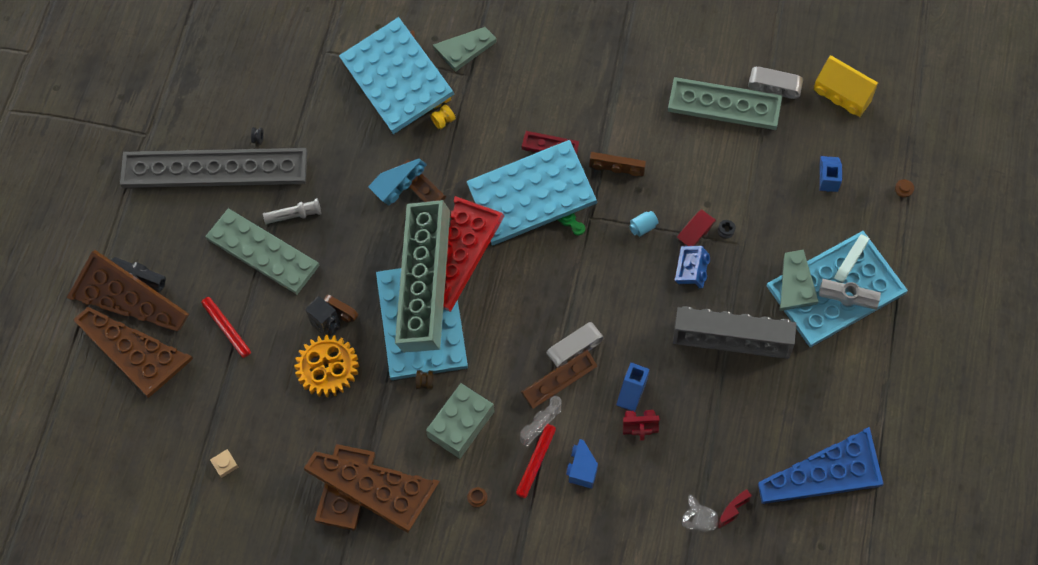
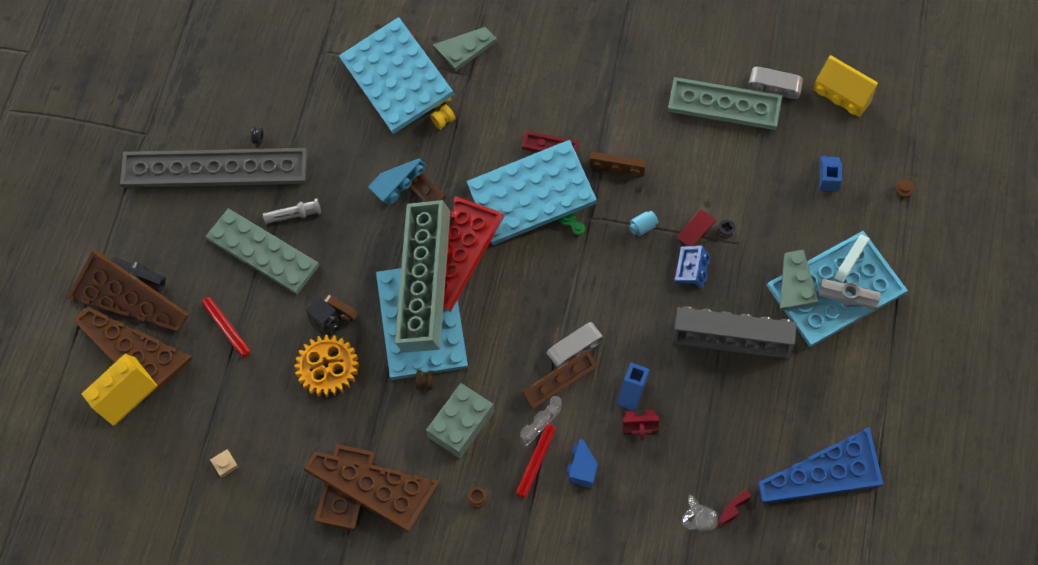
none -> yellow slope [82,354,158,426]

